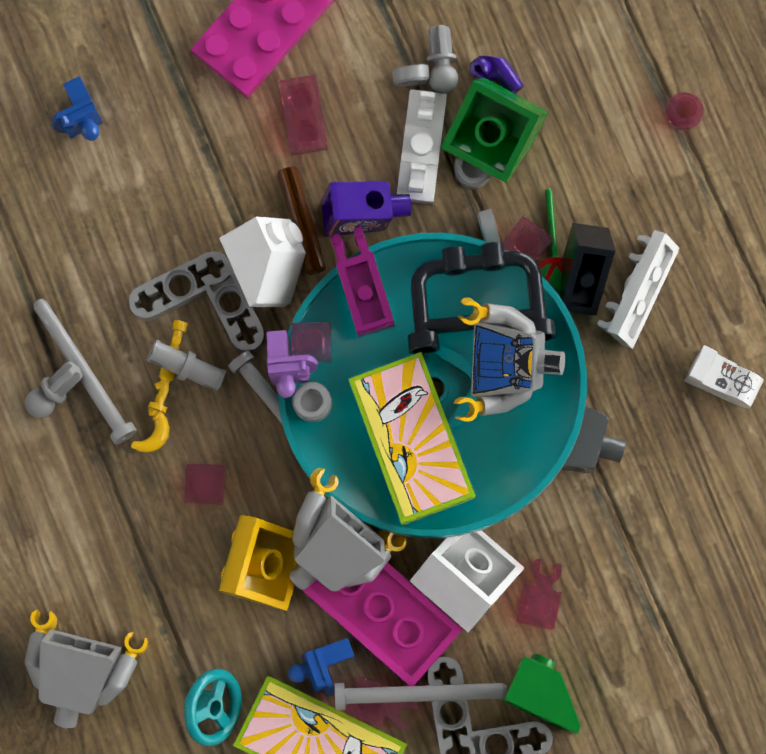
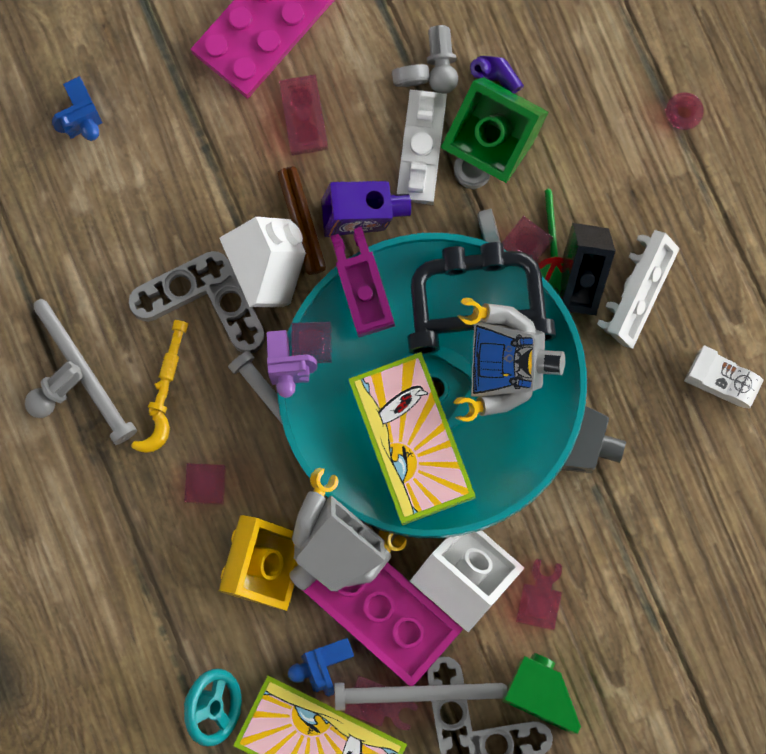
light grey torso [24,609,148,728] -> none
light grey pin [146,339,226,393] -> none
light grey tile [292,382,332,423] -> none

